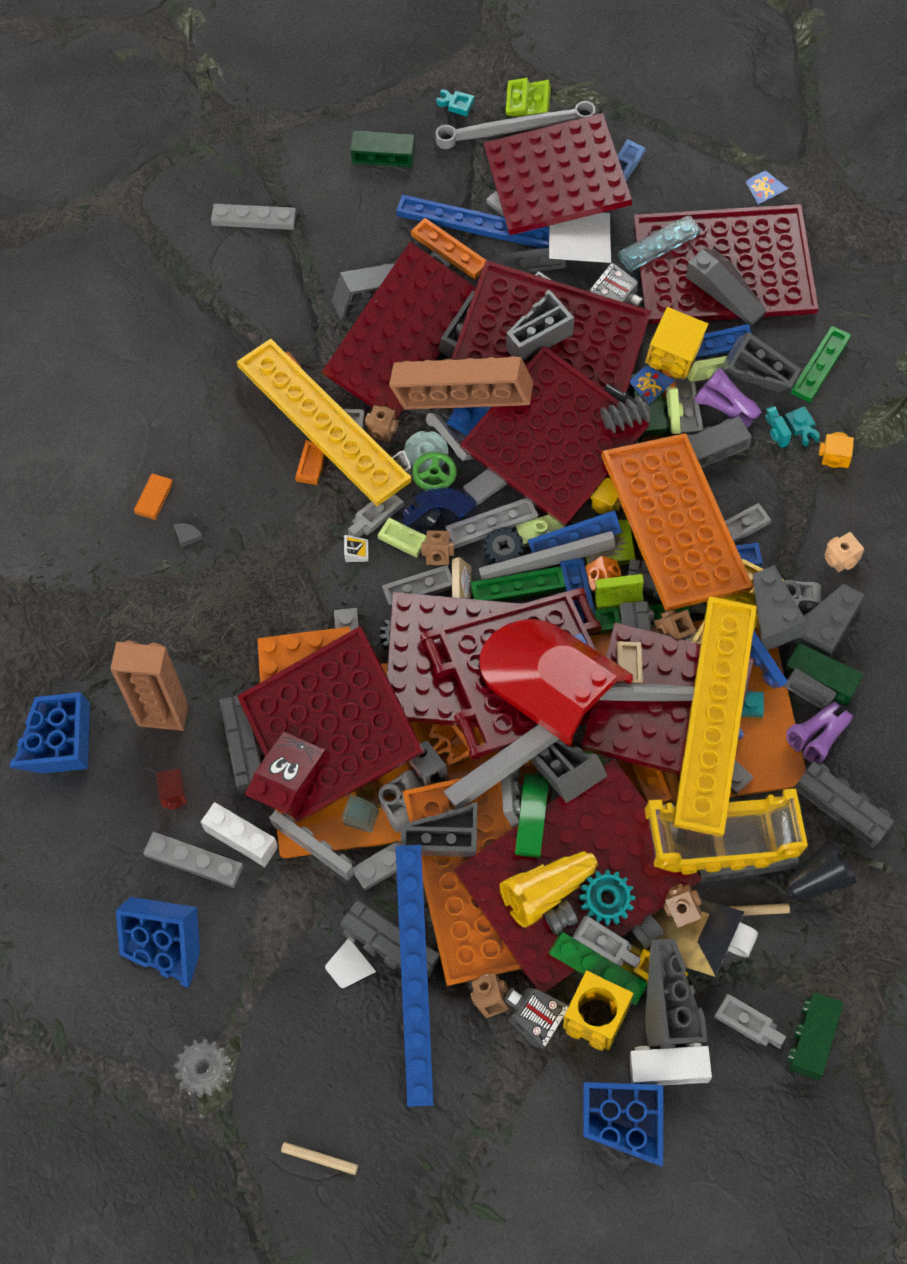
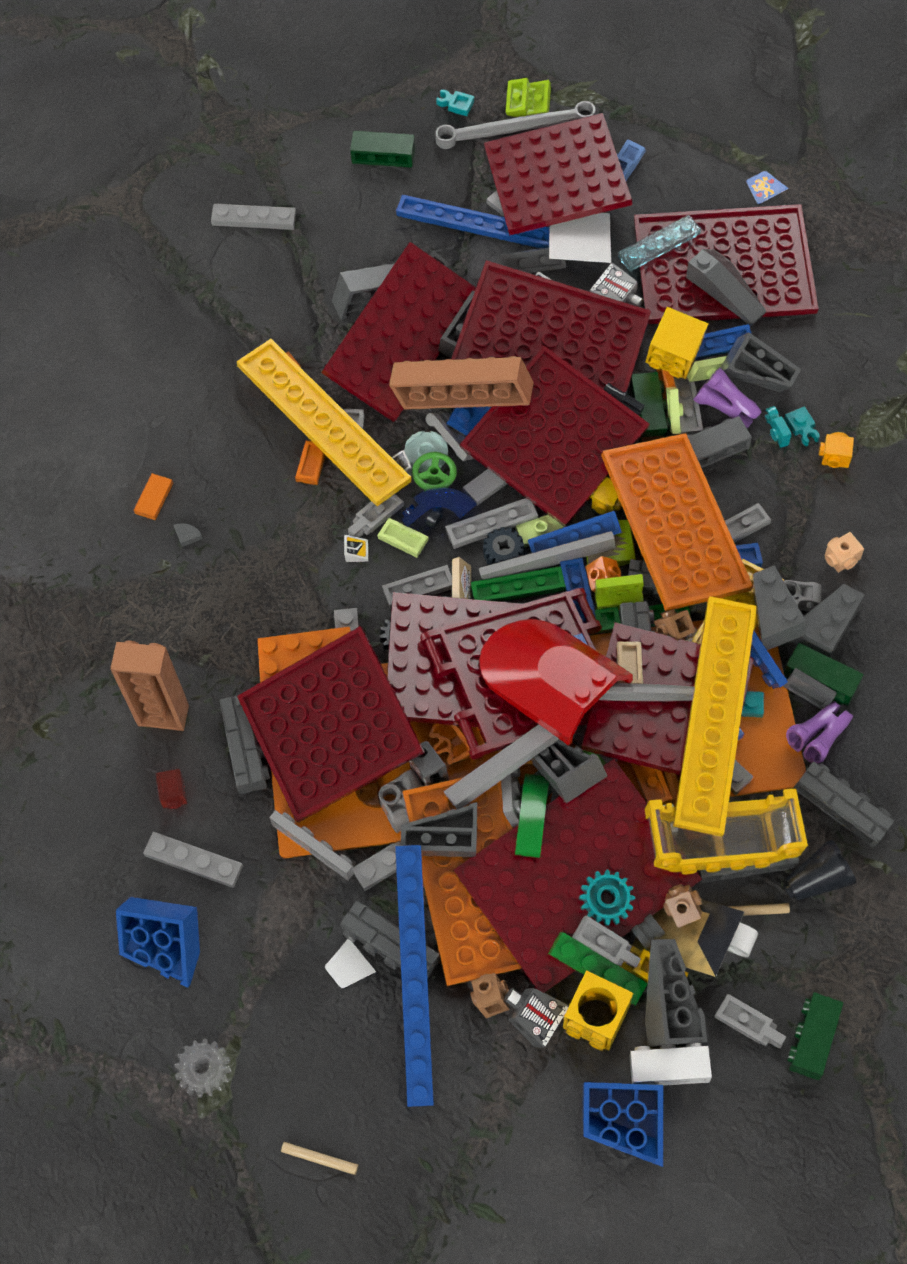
blue wedge [9,692,90,773] -> none
white brick [201,802,278,867] -> none
dark red slope [245,731,326,817] -> none
clear light blue brick [342,795,379,833] -> none
medium nougat brick [365,405,398,443] -> none
orange plate [411,218,486,280] -> none
medium nougat brick [421,531,454,566] -> none
yellow cone [500,851,598,928] -> none
dark grey wedge [506,289,574,362] -> none
dark grey wheel [544,900,578,935] -> none
dark grey piece [600,394,651,434] -> none
blue sticker [630,366,675,405] -> none
green plate [791,326,851,403] -> none

